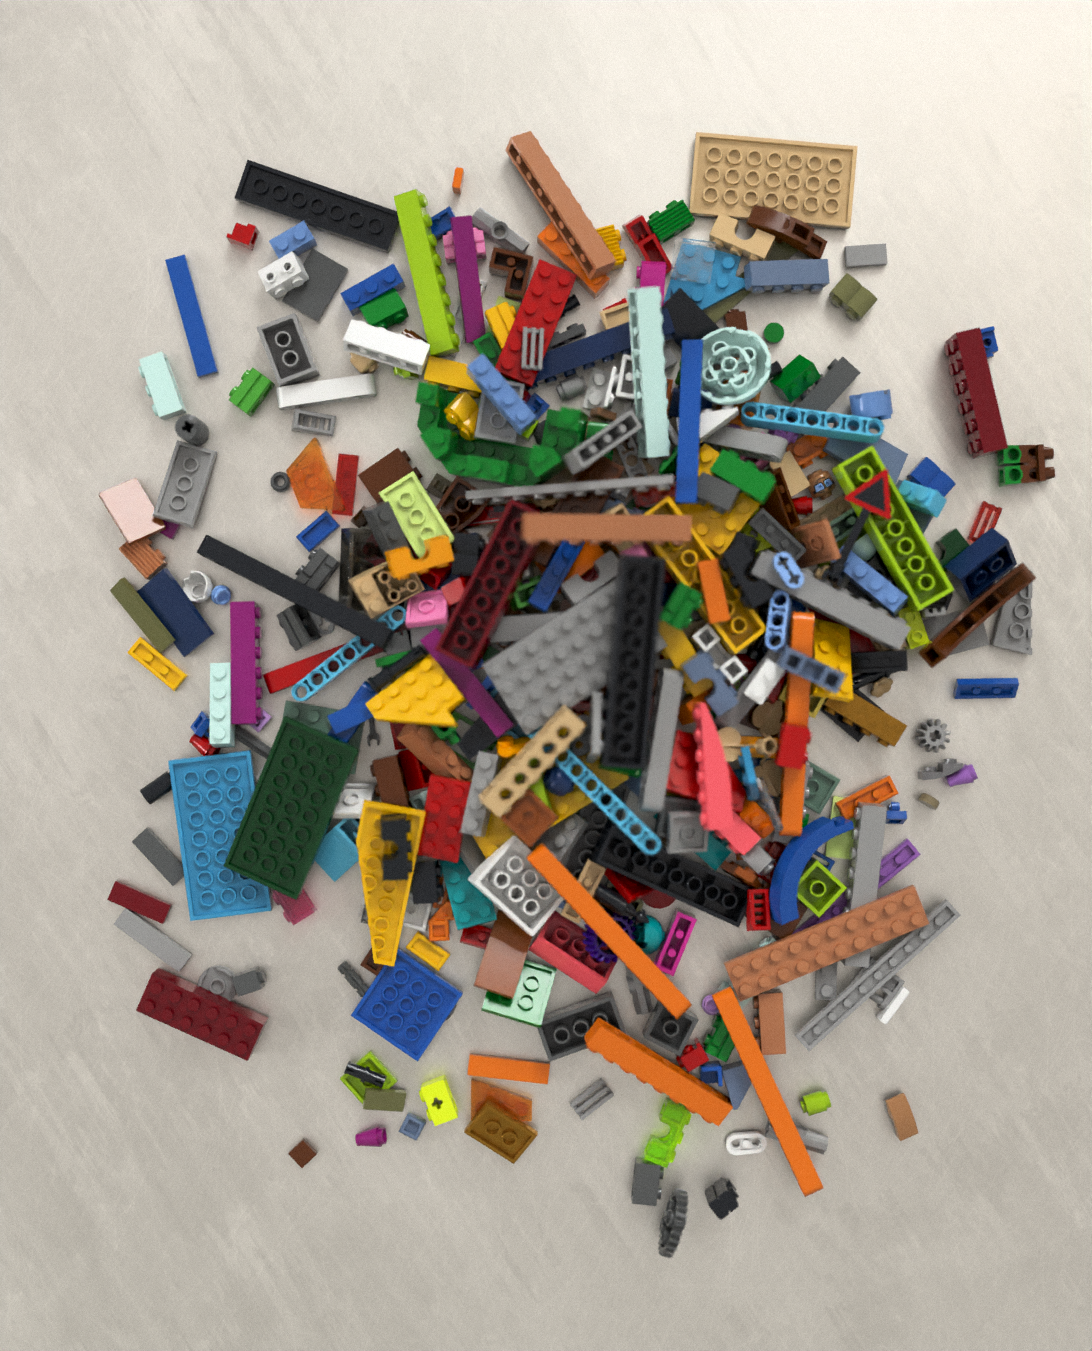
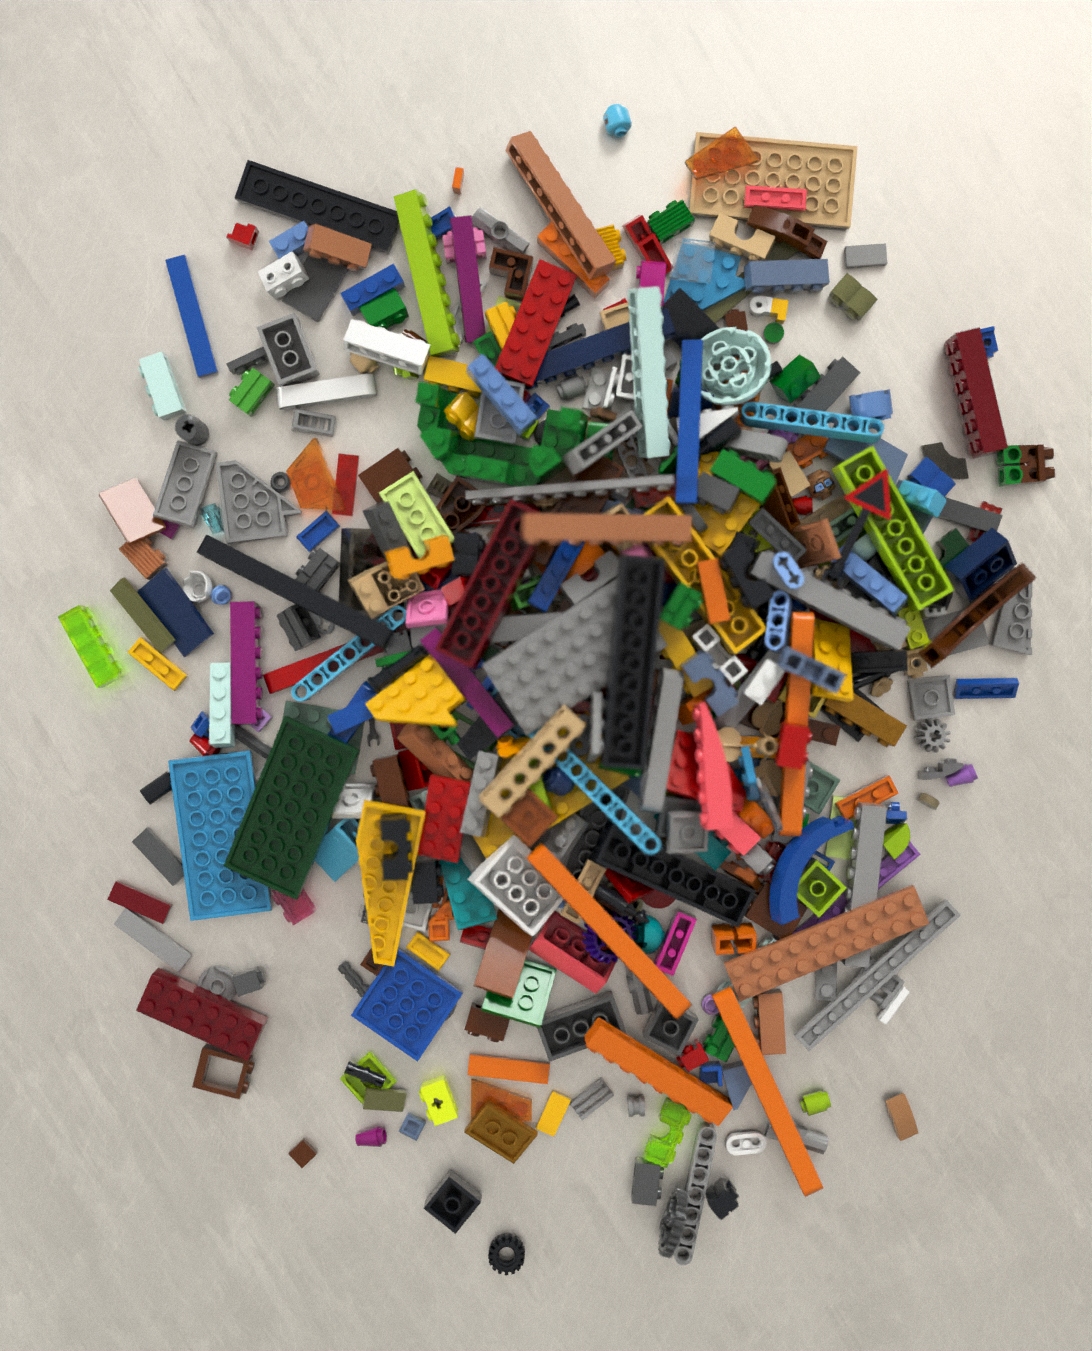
dark brown plate [350,506,368,529] -> none
light grey tile [521,327,544,371] -> none
red slope [746,889,771,931] -> none
none -> clear neon green brick [58,605,123,688]
none -> reddish brown window [192,1043,255,1099]
none -> clear light blue cone [200,503,224,534]
none -> light grey wing [216,460,302,544]
none -> dark grey plate [226,347,268,375]
none -> nougat brick [303,224,372,272]
none -> black brick [424,1169,482,1234]
none -> reddish brown brick [464,1003,510,1042]
none -> black tyre [488,1233,525,1275]
none -> yellow tile [536,1090,571,1137]
none -> medium azure head [603,104,632,137]
none -> light grey wheel [628,1095,645,1117]
none -> light grey beam [674,1122,717,1265]
none -> dark grey beam [679,504,708,534]
none -> clear orange wing [684,126,759,180]
none -> black wheel [699,417,742,461]
none -> orange piece [711,923,757,955]
none -> coral tile [744,185,807,212]
none -> leg [749,296,789,324]
none -> reddish brown brick [808,719,841,746]
none -> lime brick [883,823,911,860]
none -> tan brick [904,647,928,678]
none -> light grey plate [908,675,955,720]
none -> clear smoke tile [921,442,969,480]
none -> dark grey tile [938,497,1003,532]

